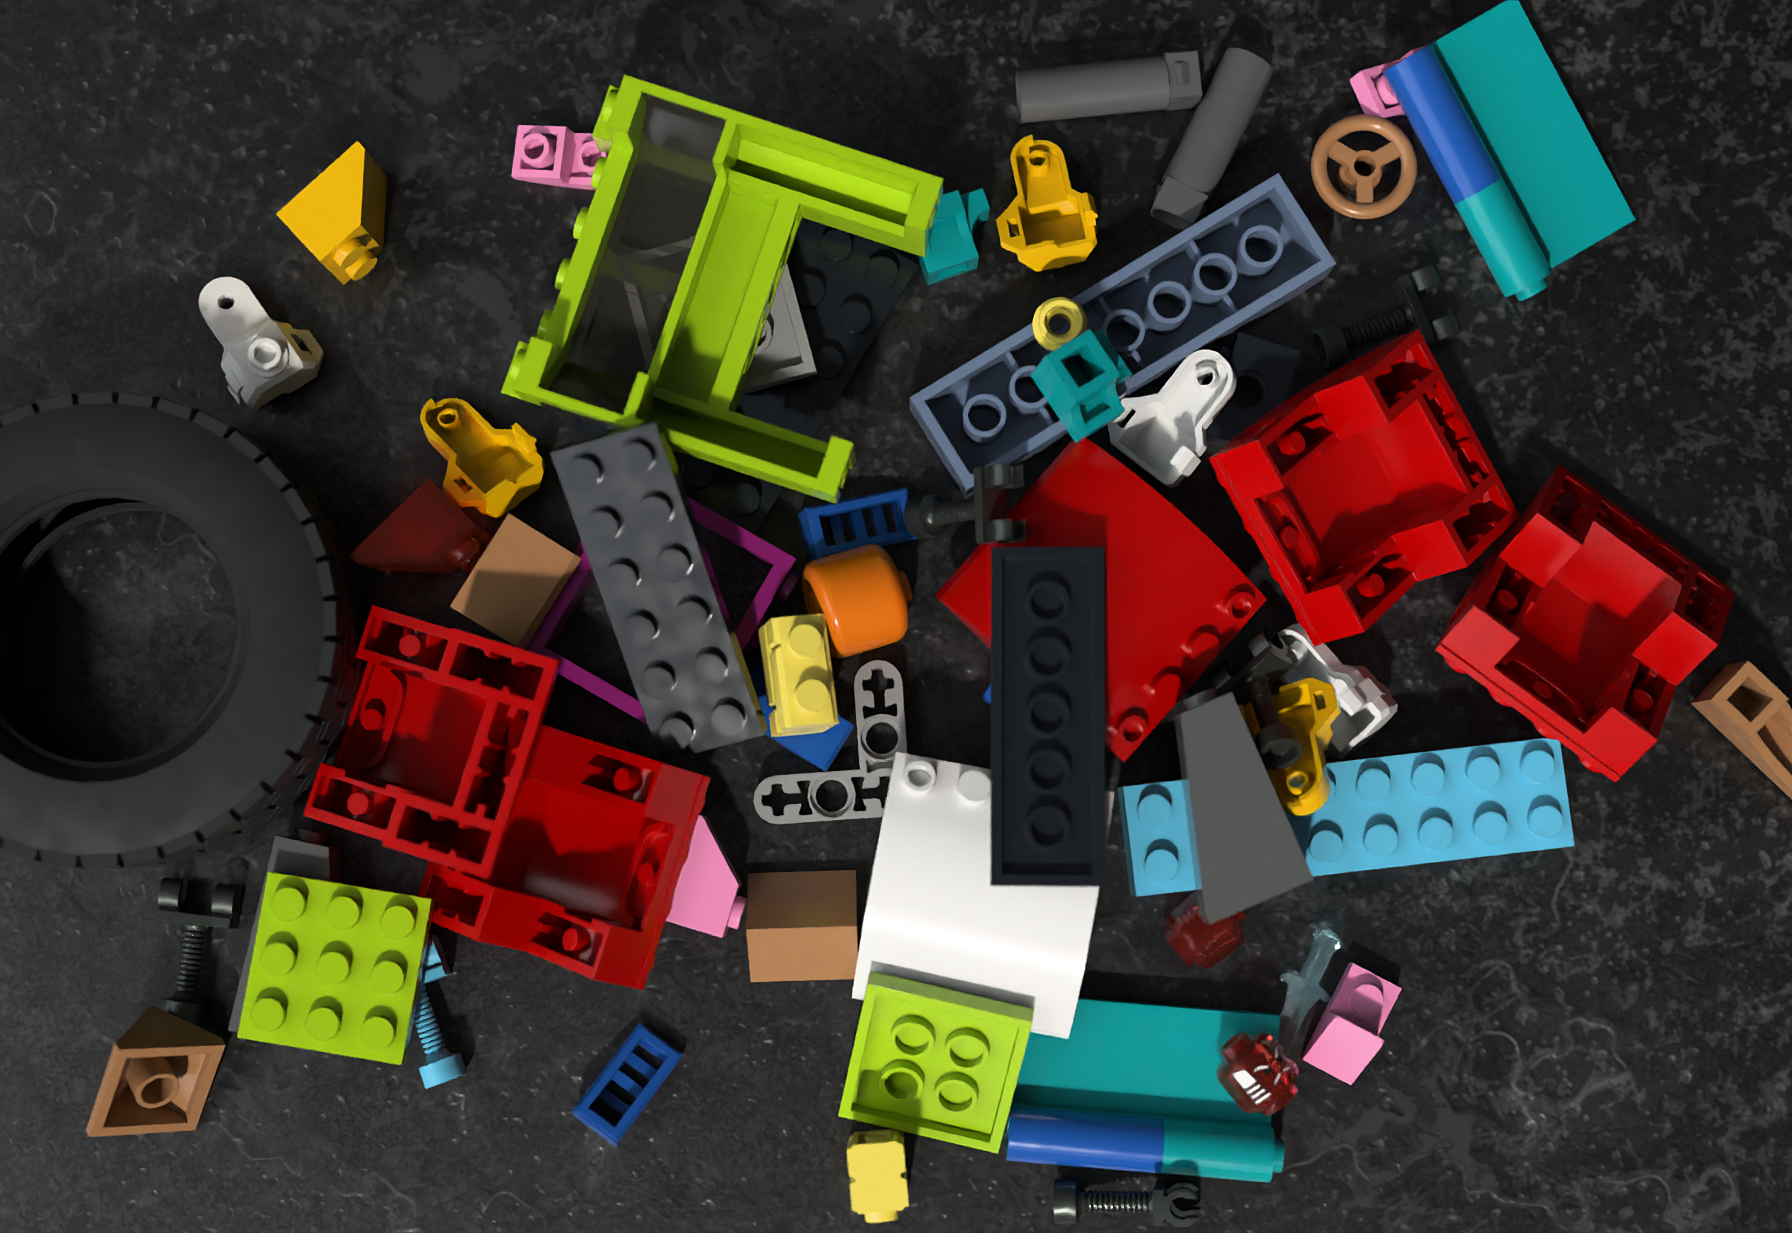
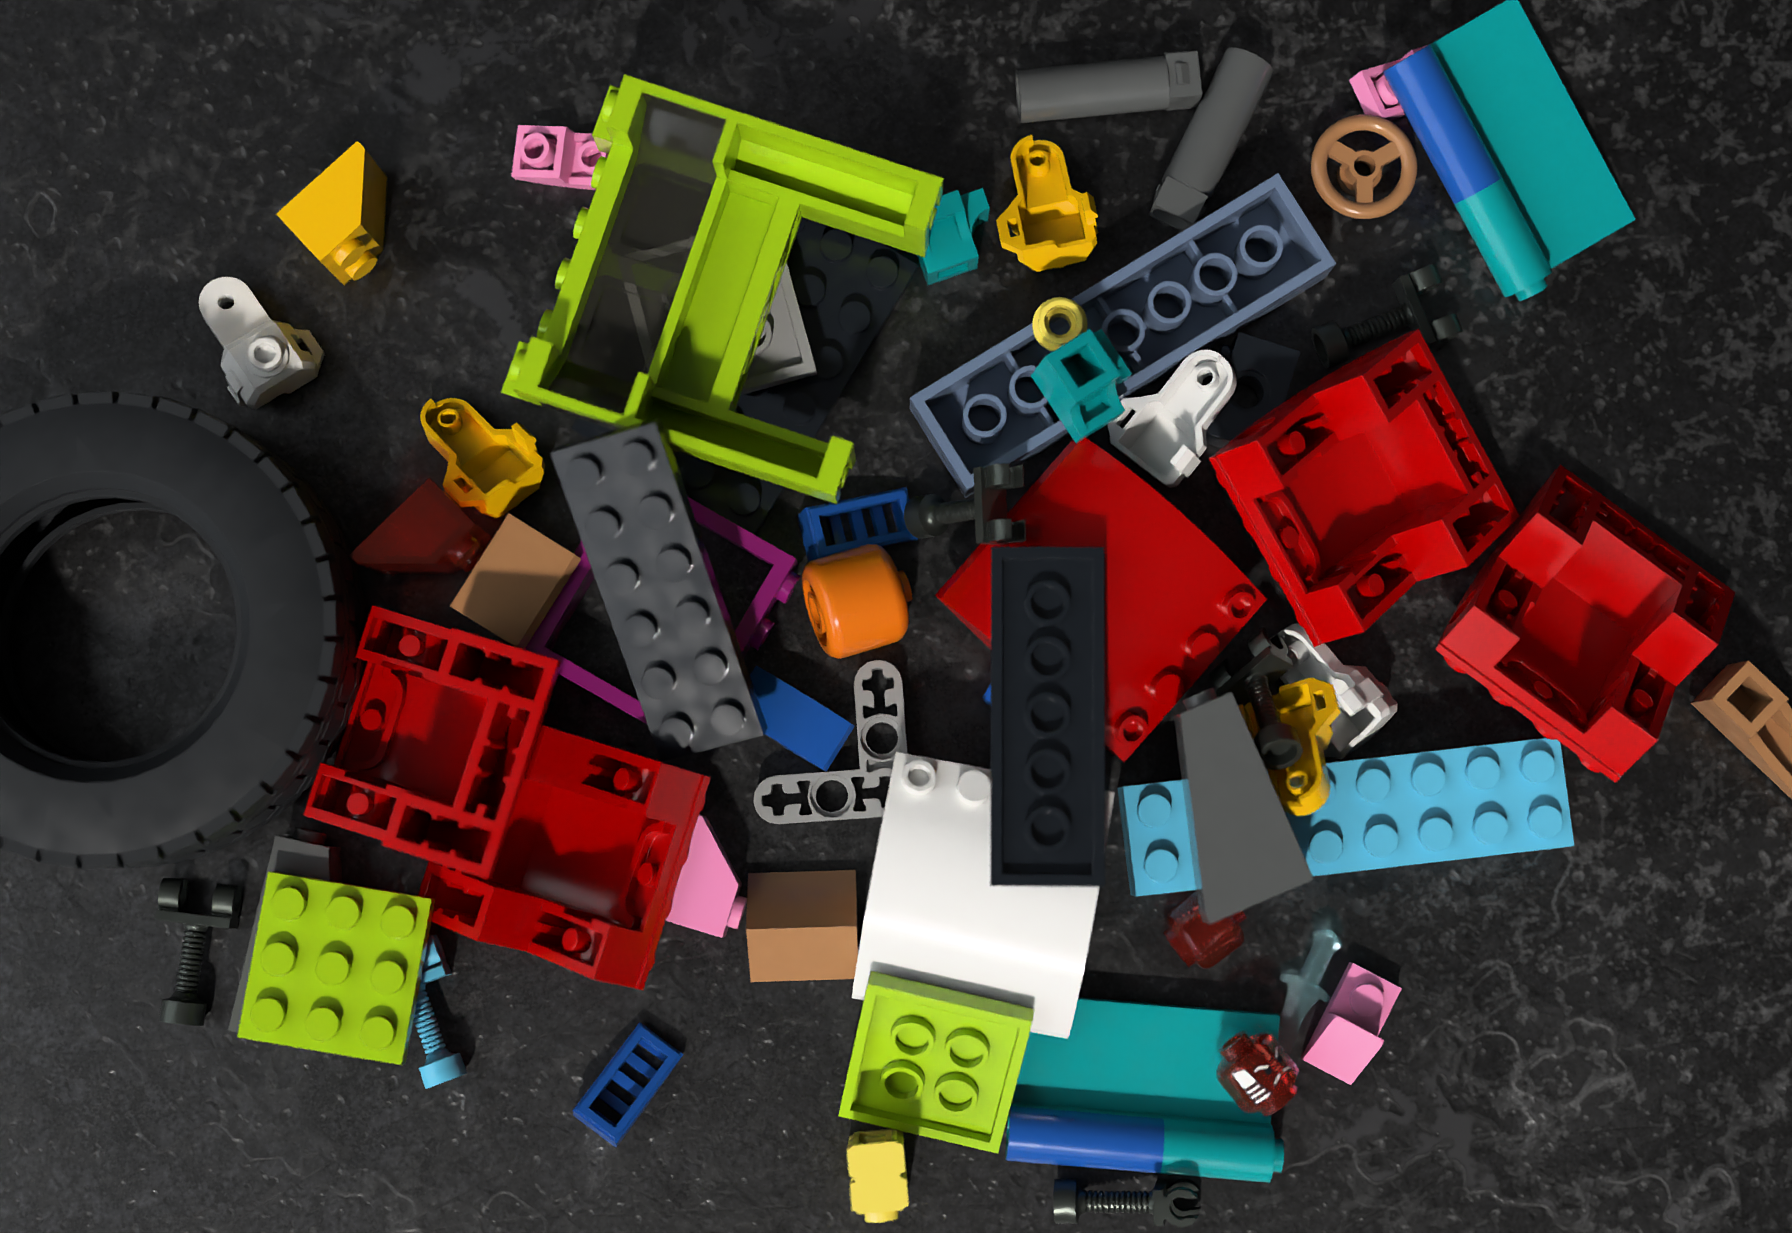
medium nougat slope [86,1005,225,1137] -> none
light yellow brick [758,614,839,737] -> none

